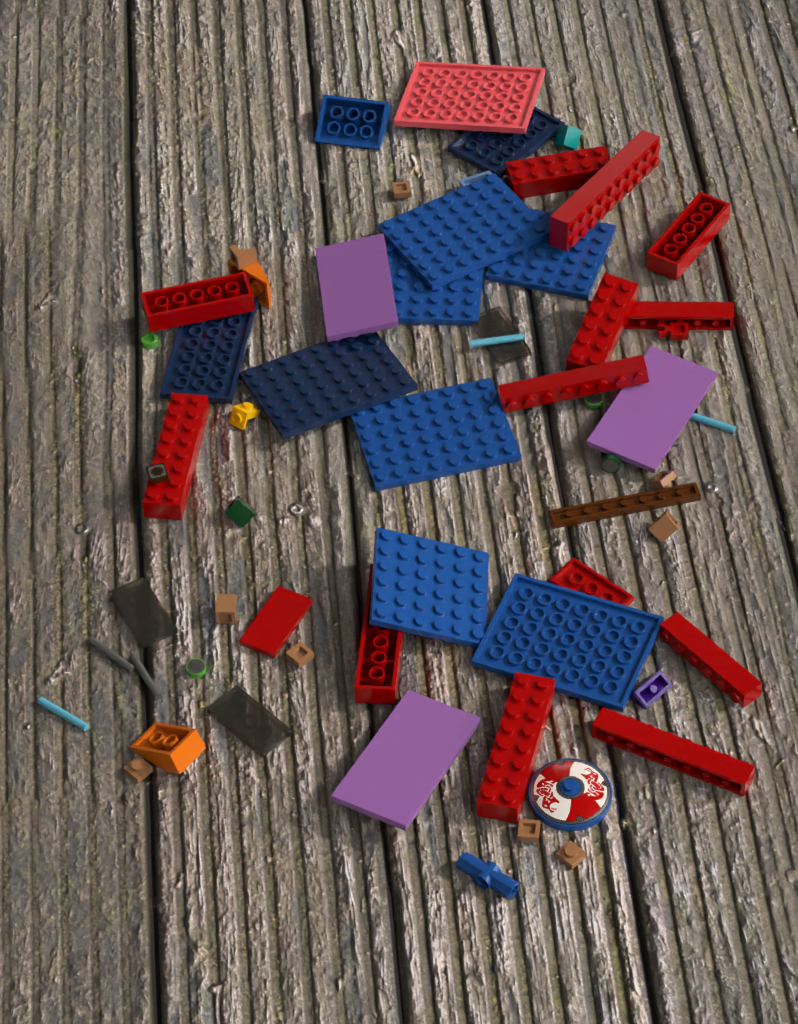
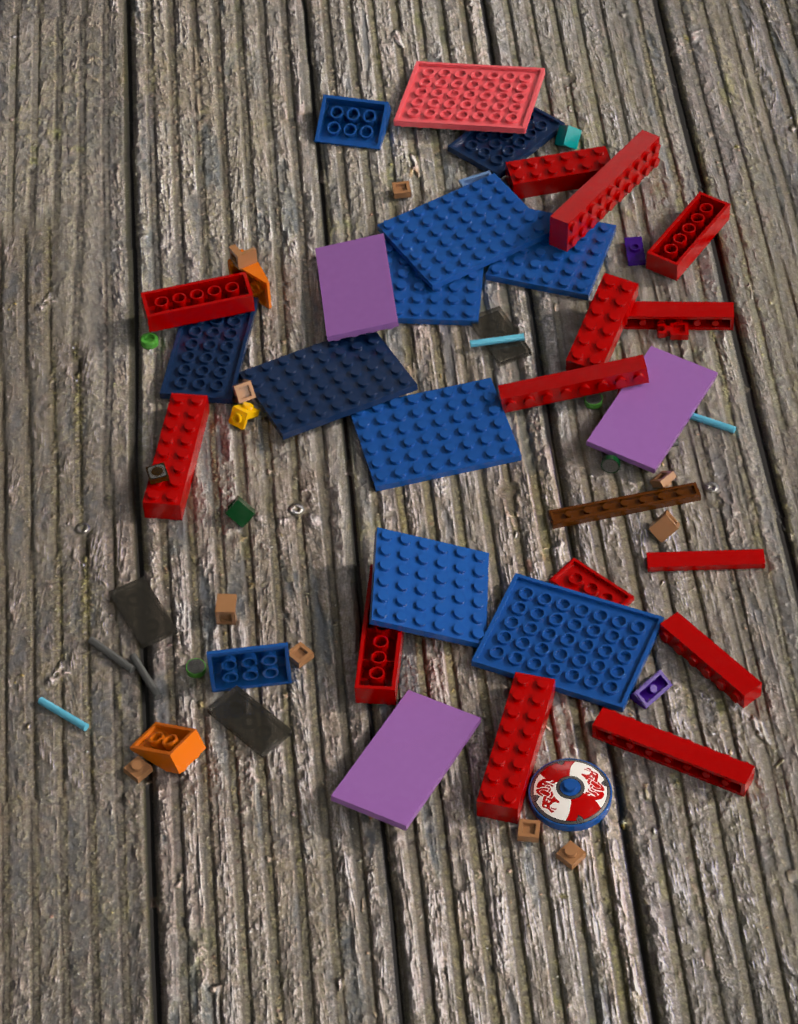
red tile [239,586,313,658] -> none
blue piece [456,852,519,899] -> none
none -> blue slope [207,642,292,692]
none -> medium nougat panel [232,379,256,404]
none -> dark purple plate [624,236,646,266]
none -> red tile [646,549,765,572]

